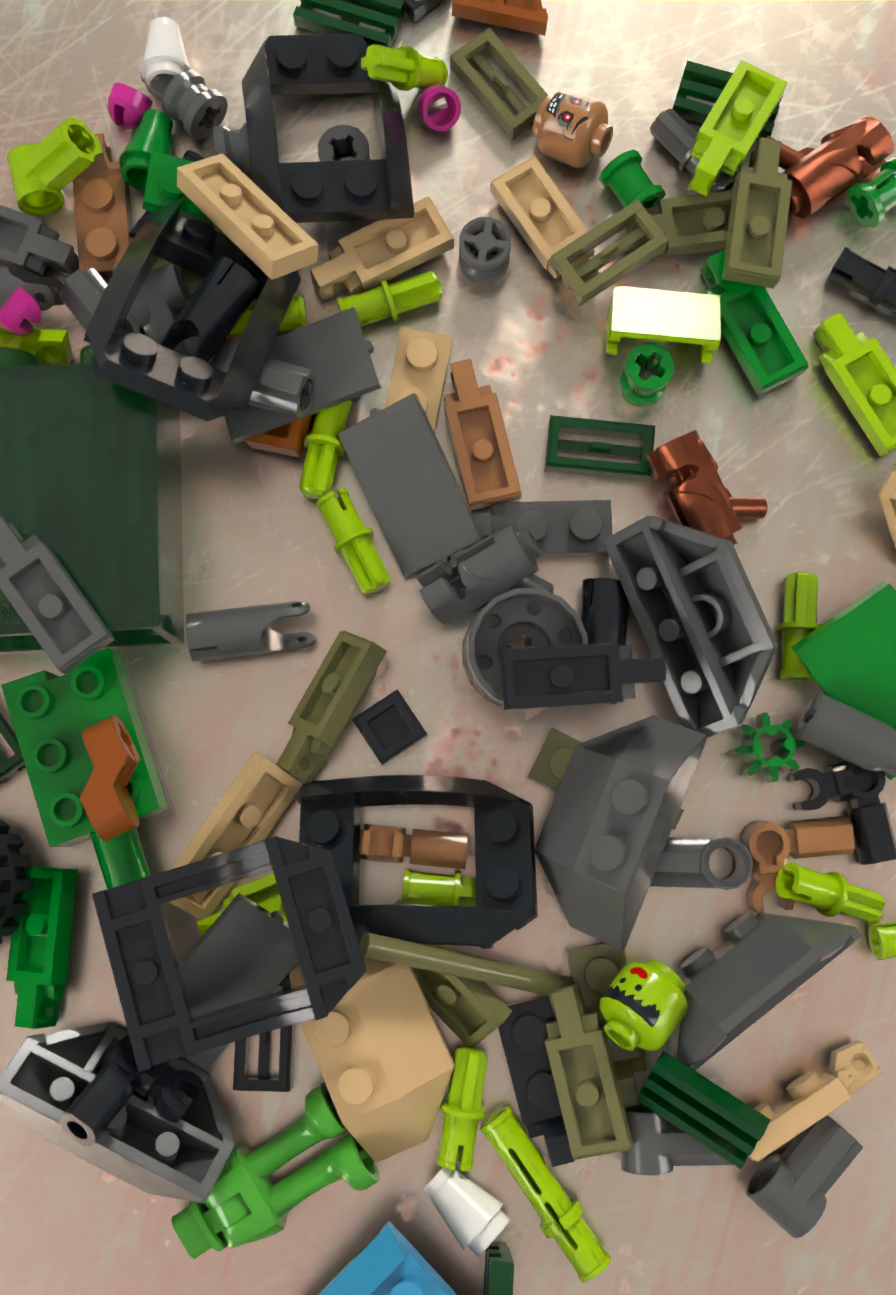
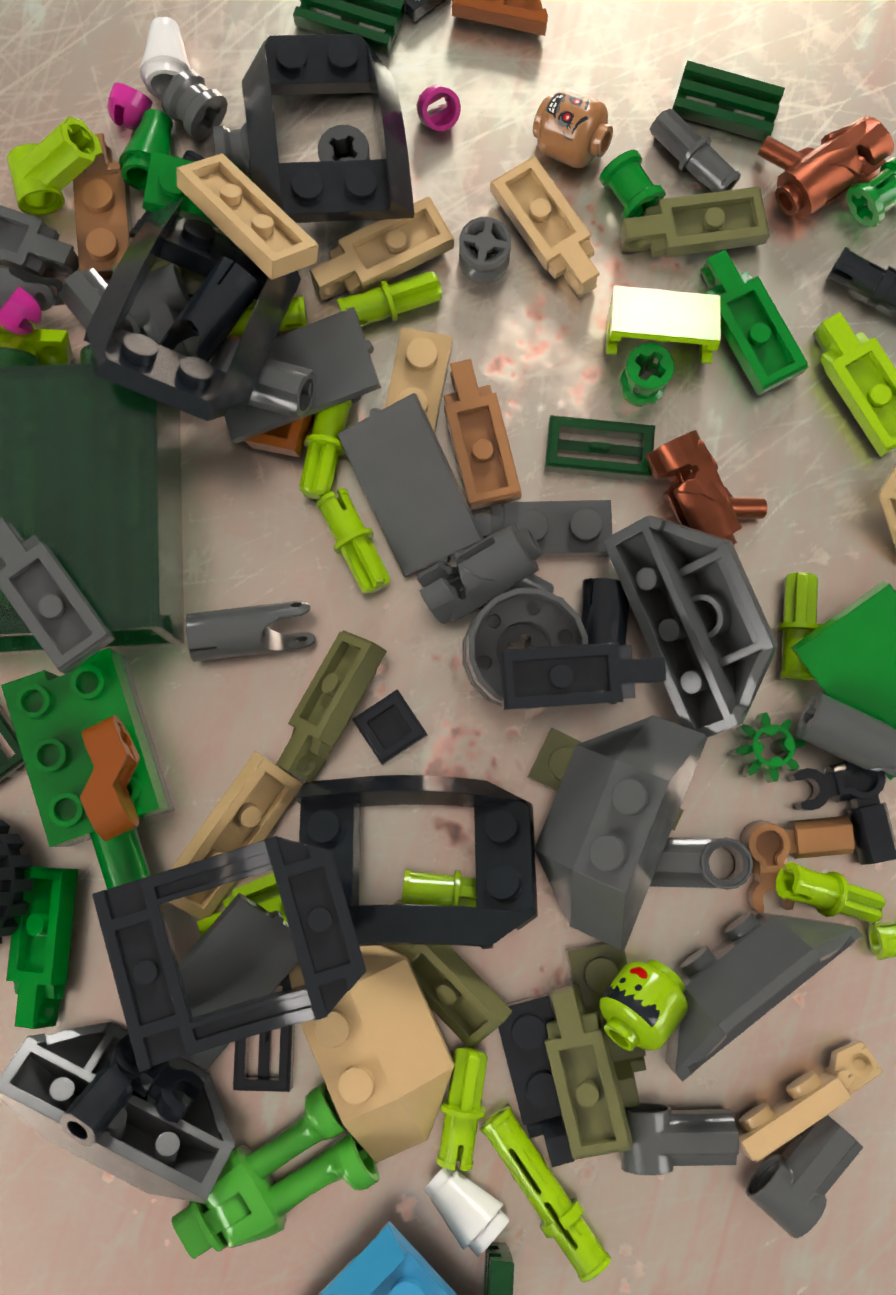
medium nougat bar [359,824,469,870] -> none
olive bar [359,932,573,996] -> none
lime axle [361,44,448,91] -> none
olive tile [450,27,549,140] -> none
olive tile [550,199,669,306] -> none
dark green tile [636,1050,770,1170] -> none
lime hinge [688,60,788,197] -> none
olive hinge [722,137,792,289] -> none

